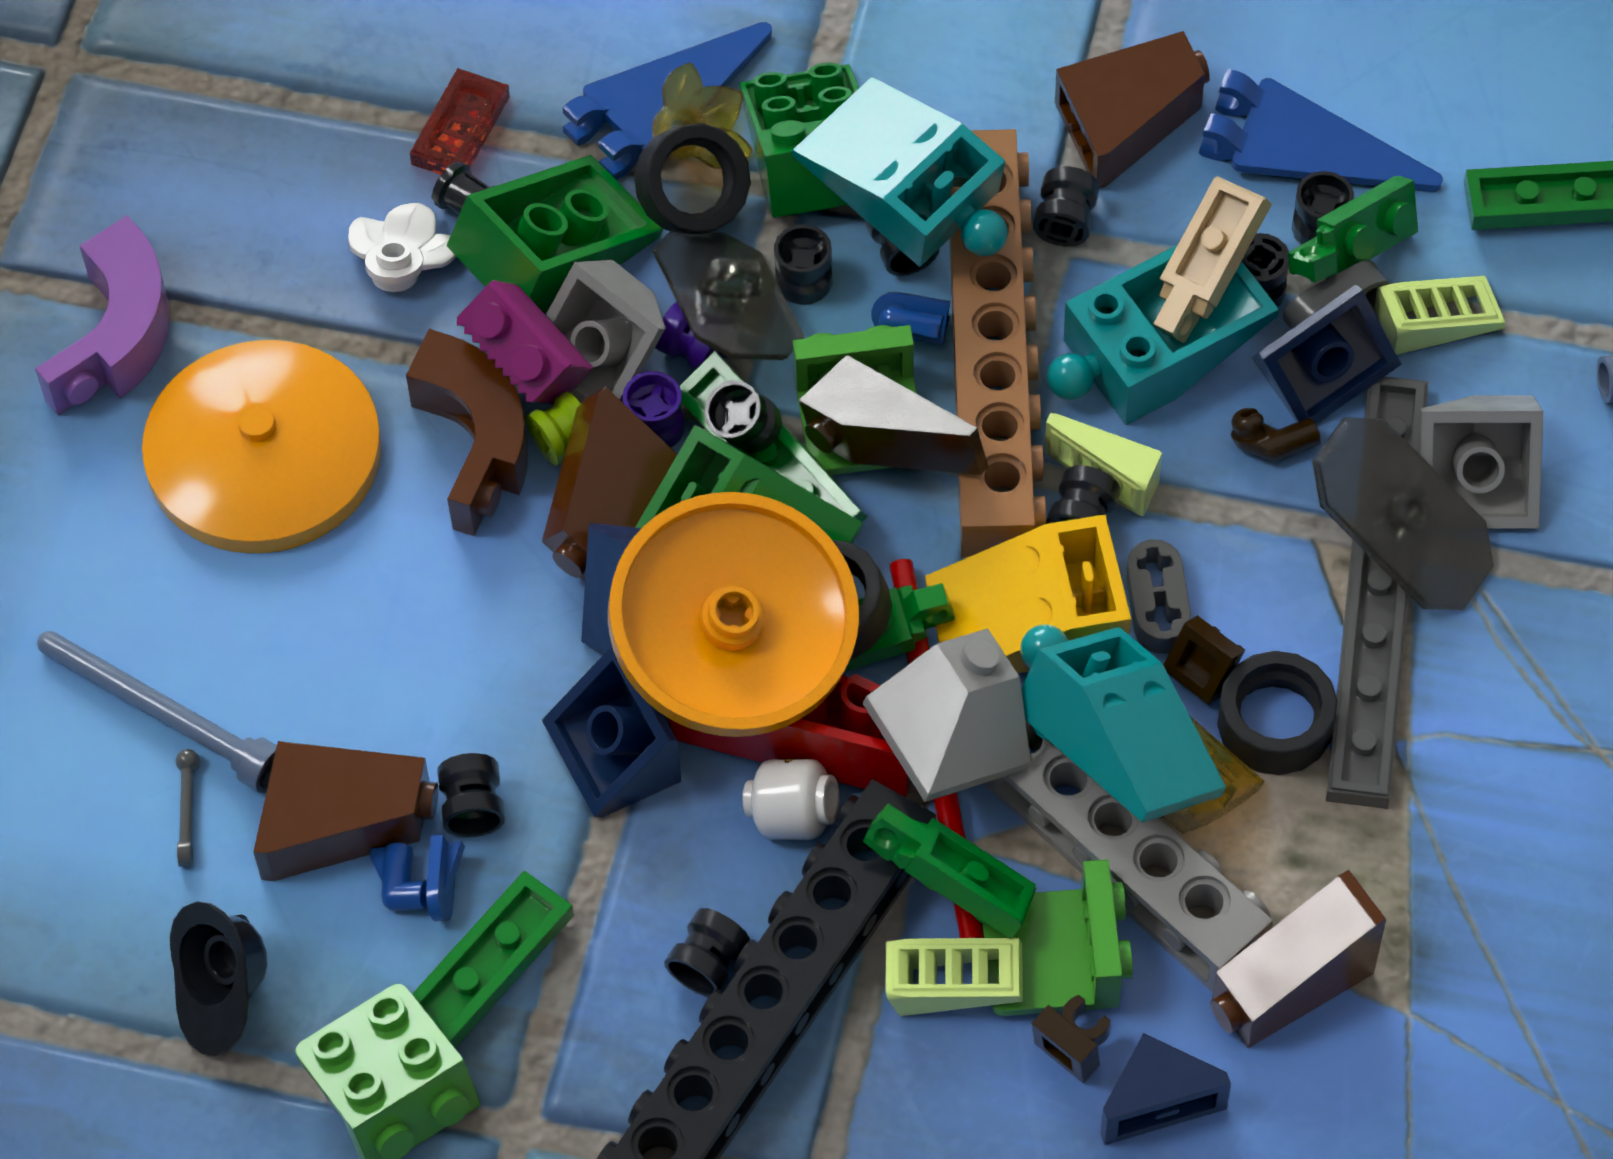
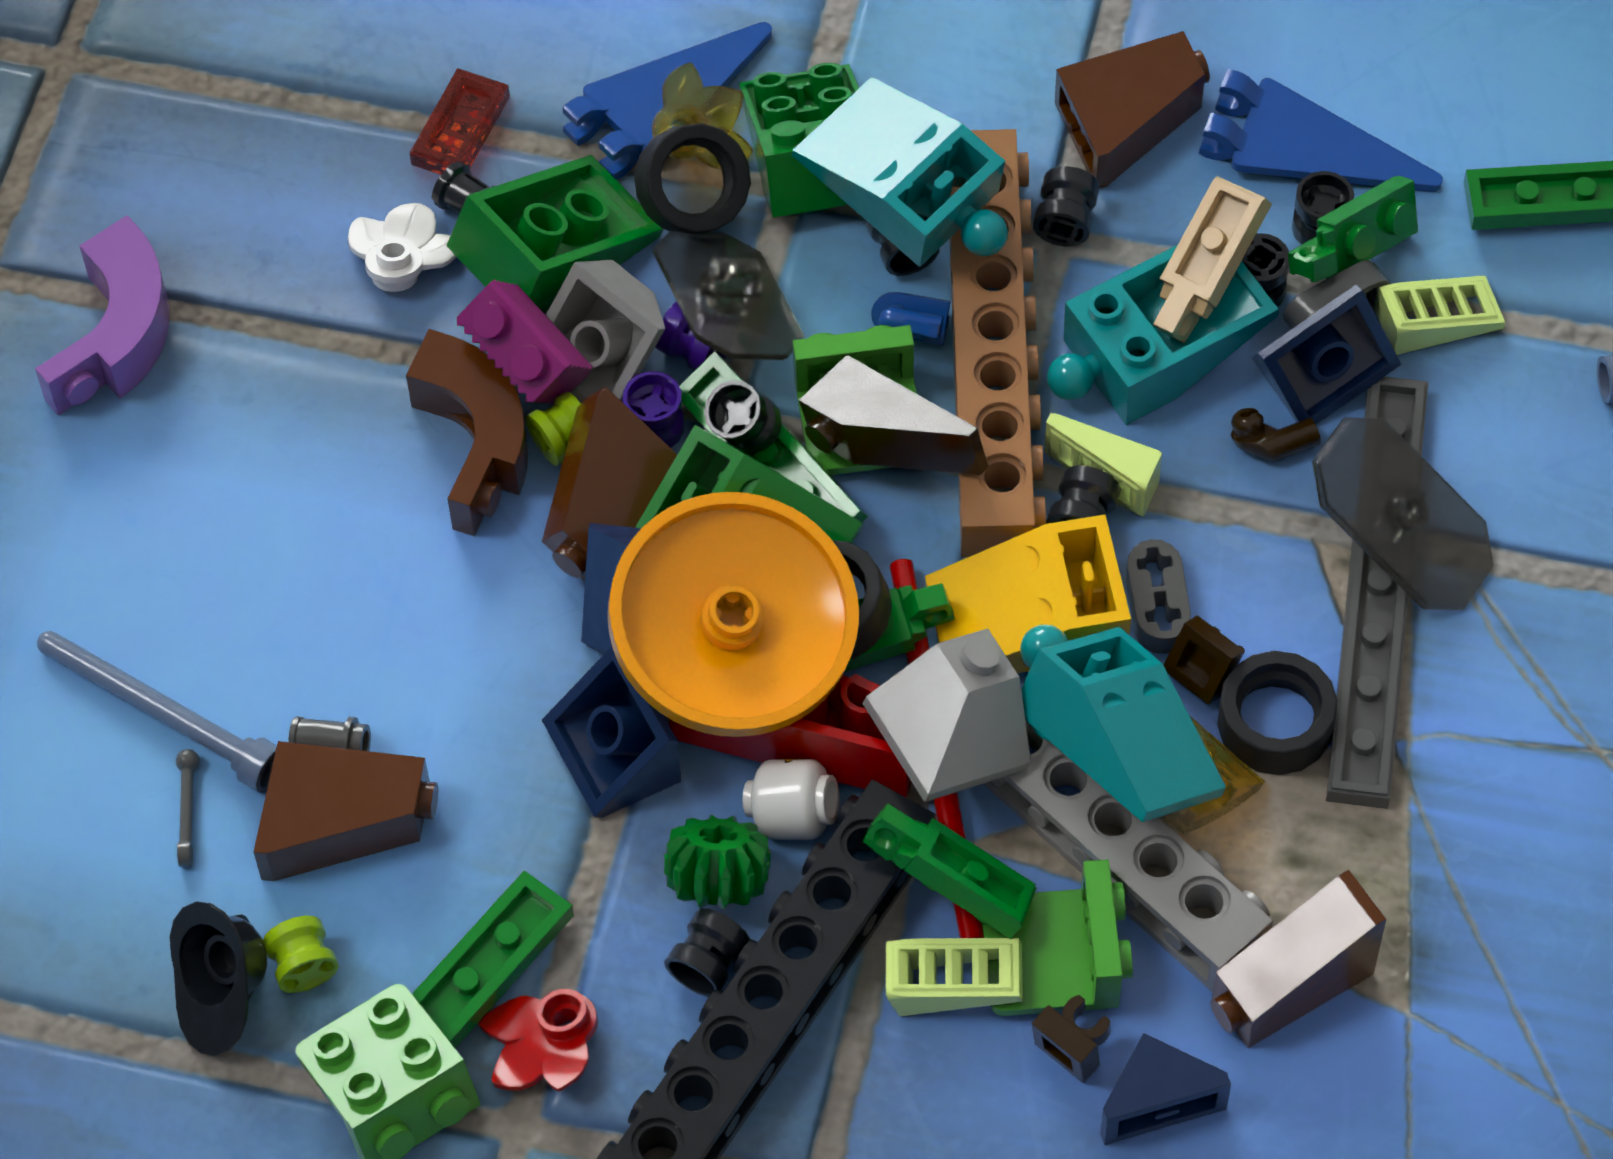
light orange dish [142,340,382,553] -> none
blue piece [370,835,465,922] -> none
black wheel [437,753,505,837] -> none
black wheel [774,224,833,305] -> none
light grey slope [1417,395,1544,529] -> none
none -> lime wheel [263,915,339,993]
none -> dark grey pin [288,716,371,751]
none -> red plate [479,989,598,1092]
none -> green gear [664,814,771,910]

